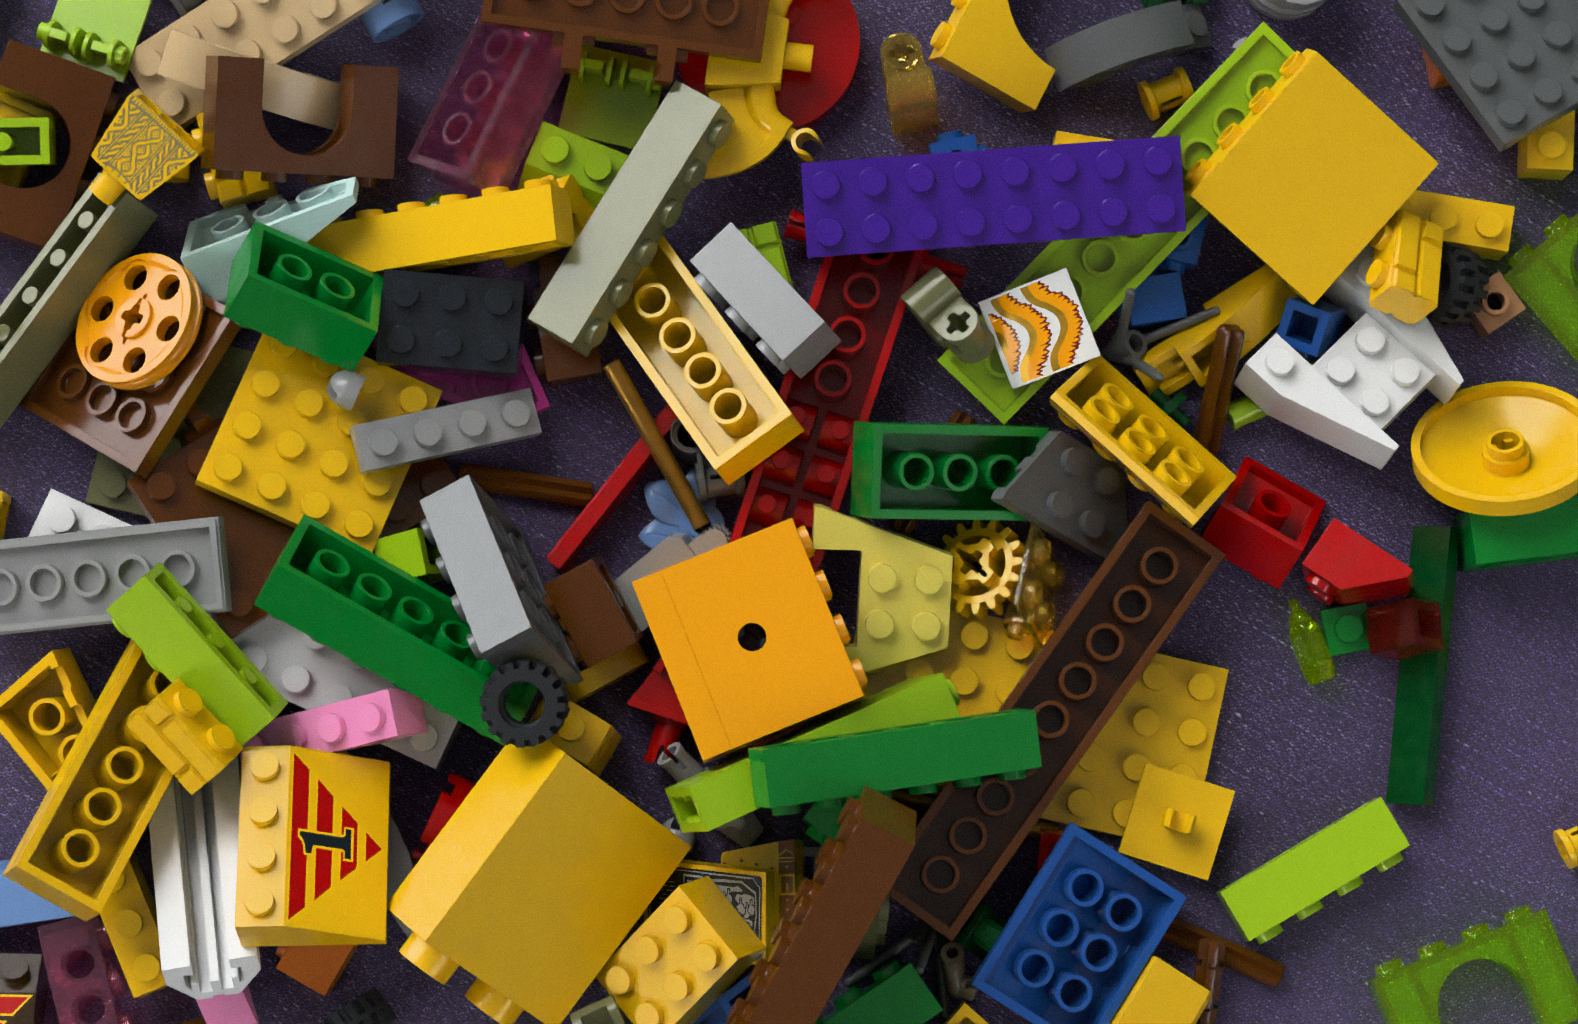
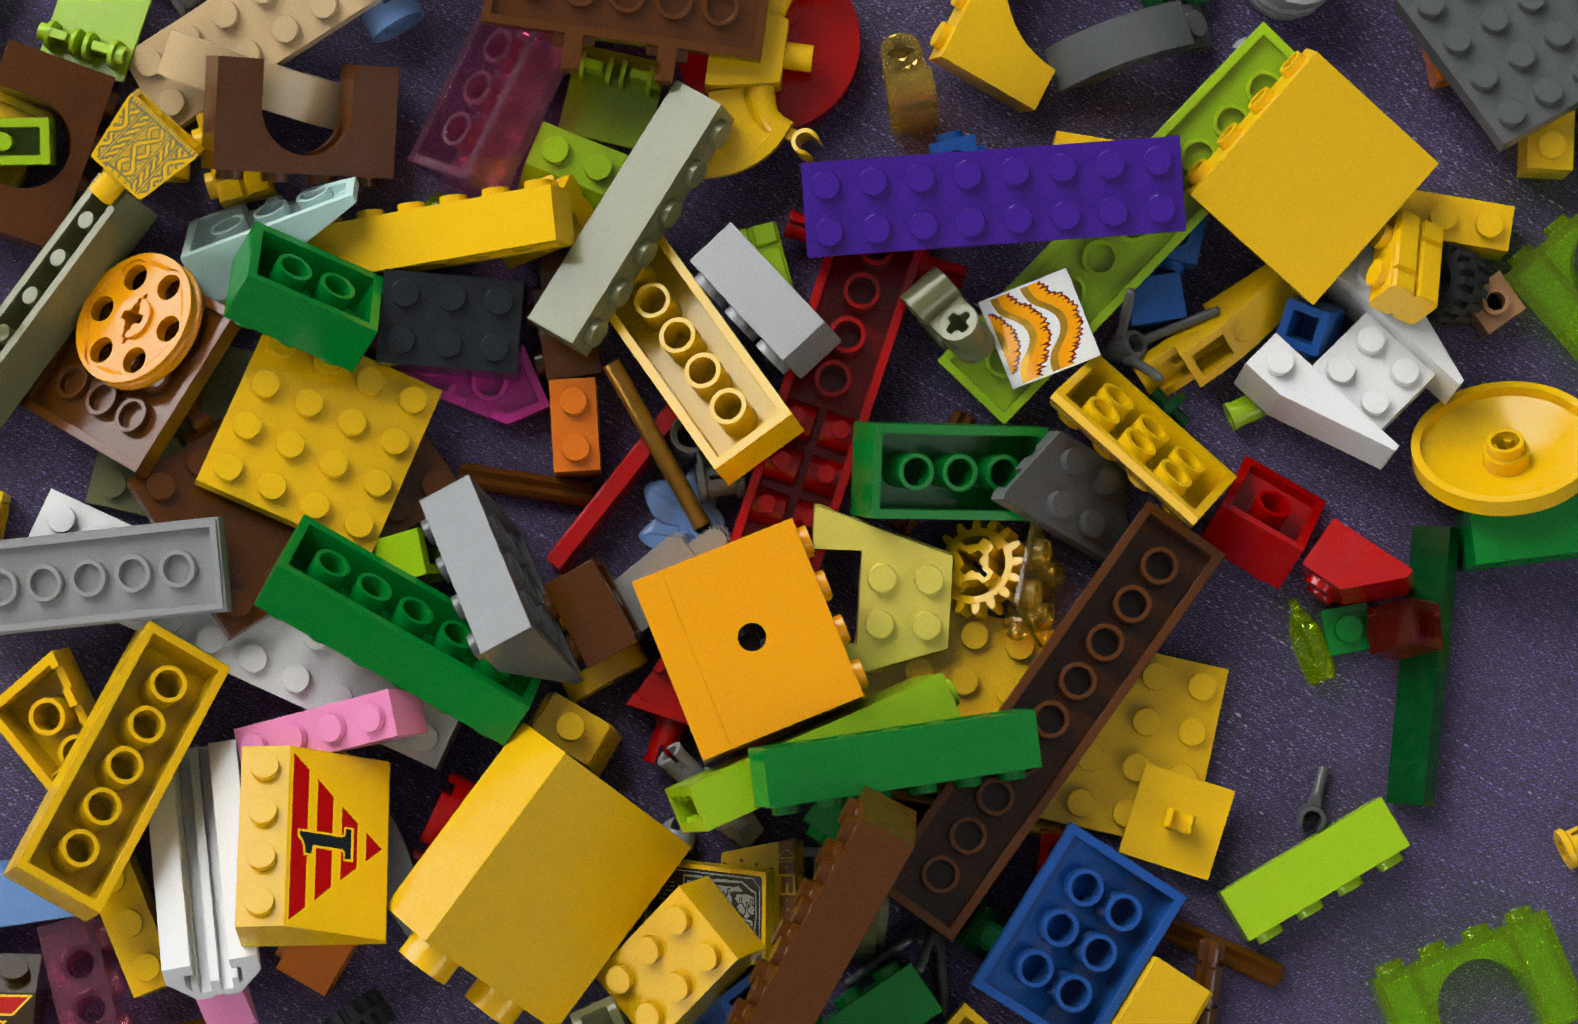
lime brick [106,562,288,746] -> none
yellow brick [127,678,244,795] -> none
light grey hinge [327,370,366,411] -> none
light grey plate [349,388,542,474] -> none
black tyre [479,658,571,748] -> none
dark tan arm [940,942,978,1001] -> none
yellow bush [1137,66,1194,121] -> none
reddish brown axle [1194,324,1245,455] -> none
none -> orange brick [549,377,603,478]
none -> dark grey hand [1296,766,1330,832]

